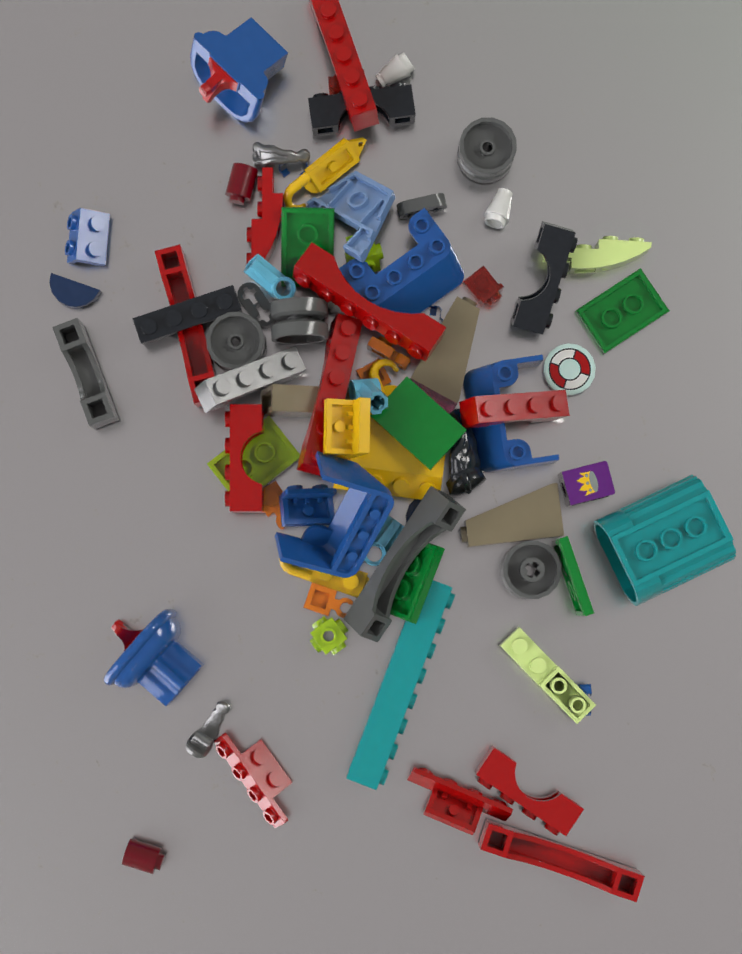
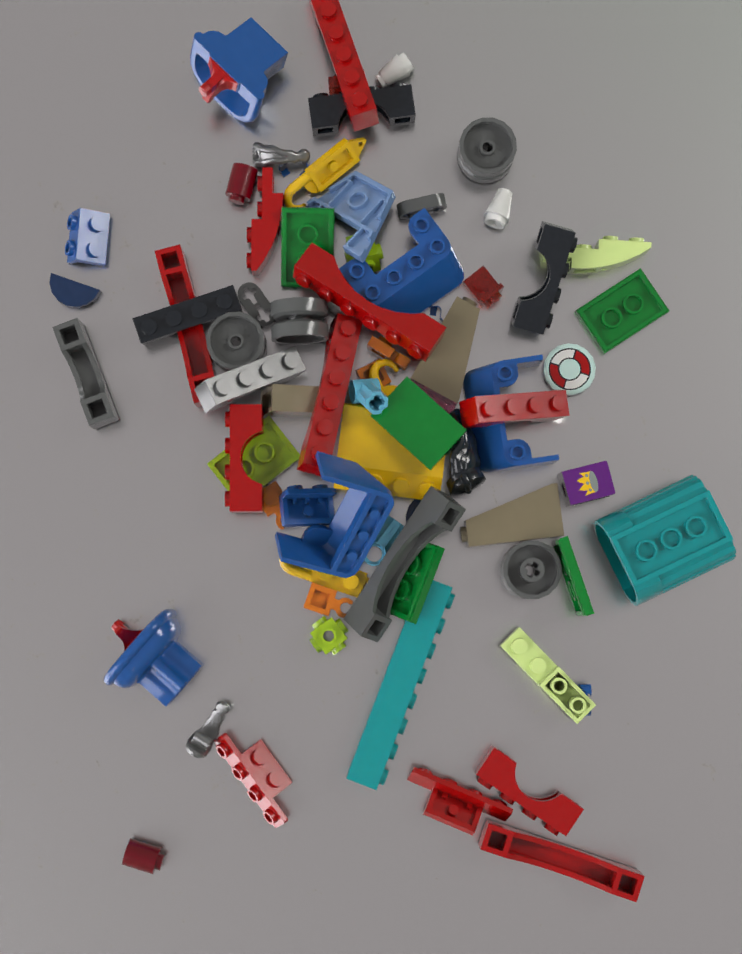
medium azure piece [243,254,296,299] -> none
yellow bracket [323,397,371,458] -> none

